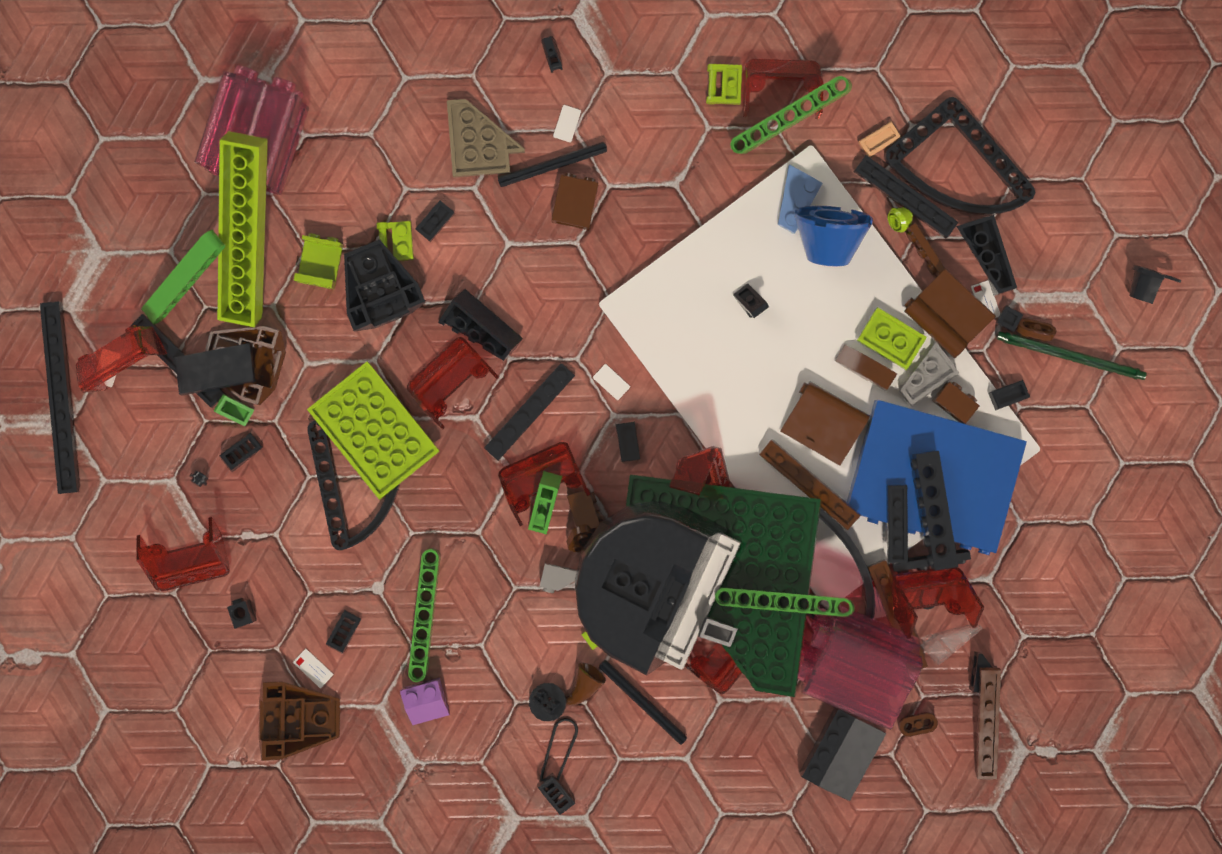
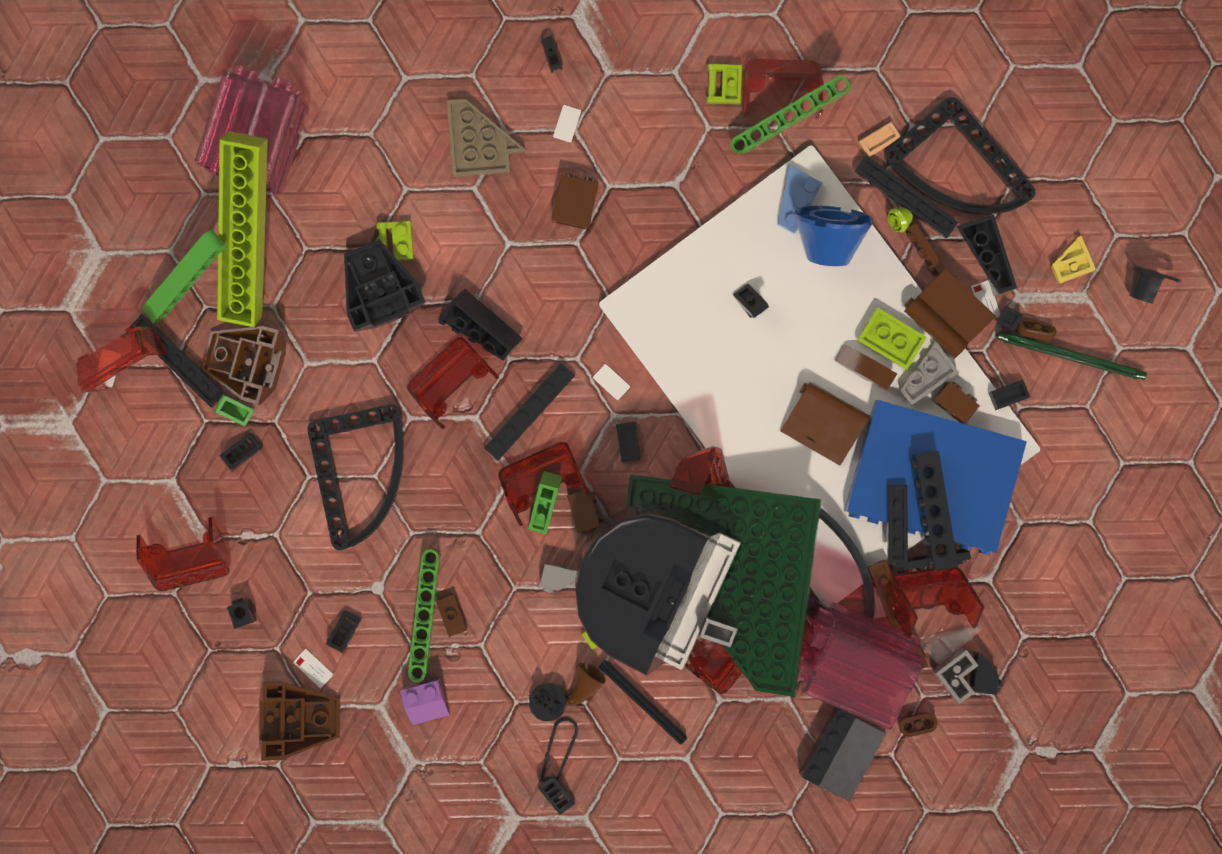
black plate [40,301,79,494] -> none
black tile [175,343,256,396] -> none
black plate [190,470,209,487] -> none
lime panel [294,233,343,290] -> none
lime plate [307,361,440,500] -> none
black plate [415,200,455,242] -> none
black axle [498,142,607,187] -> none
reddish brown plate [566,525,592,552] -> none
bright green beam [715,588,854,617] -> none
reddish brown plate [759,439,861,530] -> none
reddish brown plate [976,668,1001,779] -> none
none -> reddish brown plate [436,594,467,637]
none -> light grey brick [931,647,978,704]
none -> light yellow wing [1051,236,1096,284]

